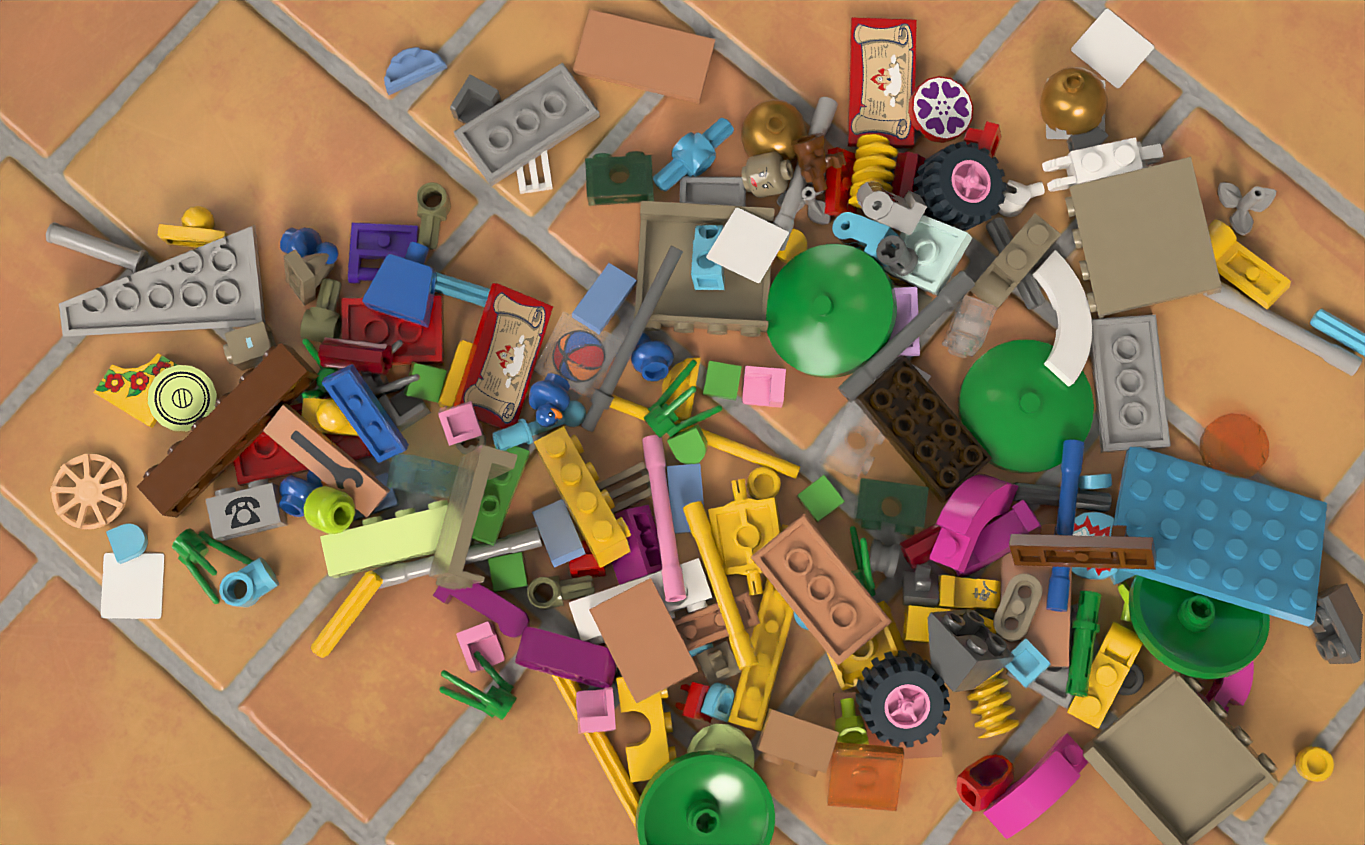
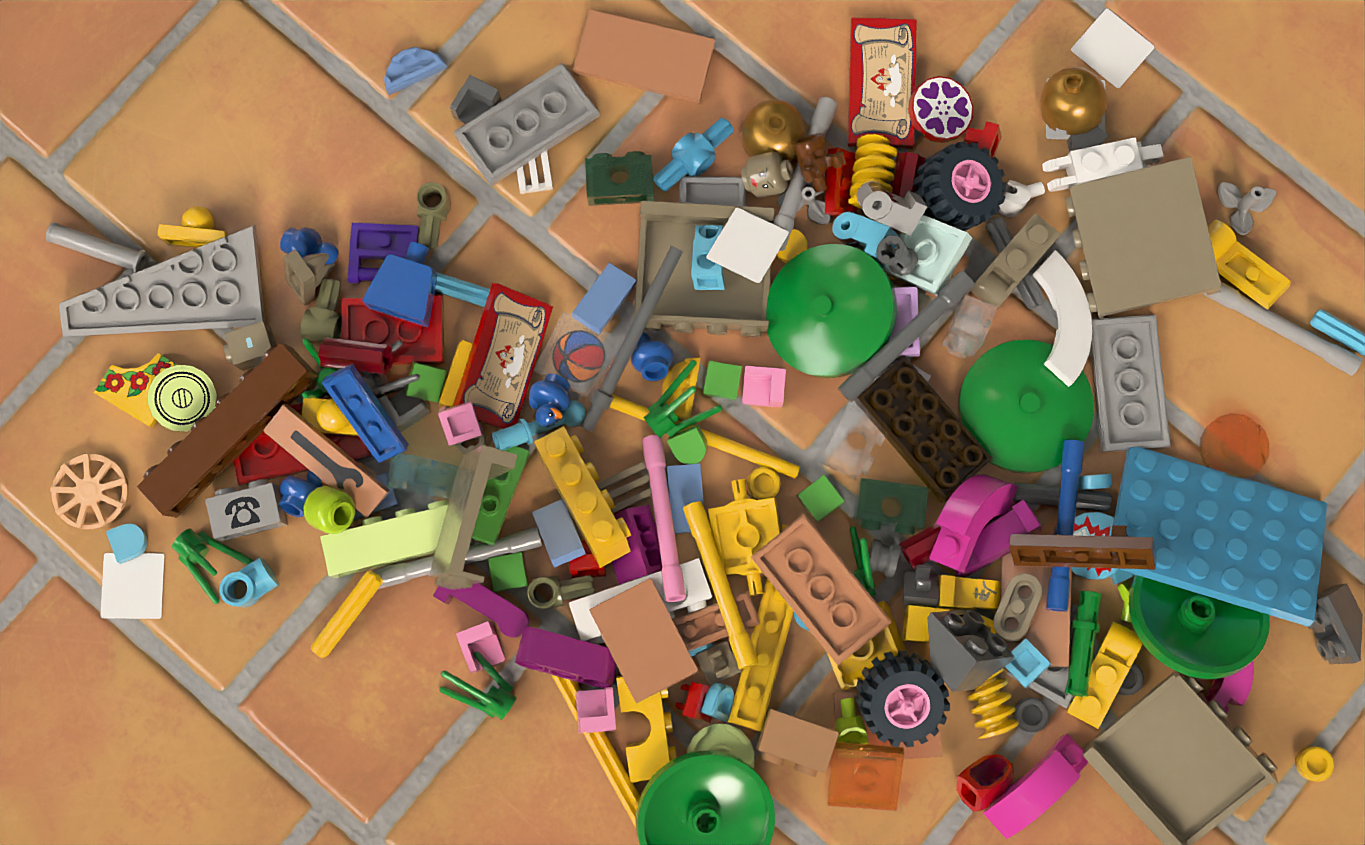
none -> dark grey tile [1013,697,1049,732]

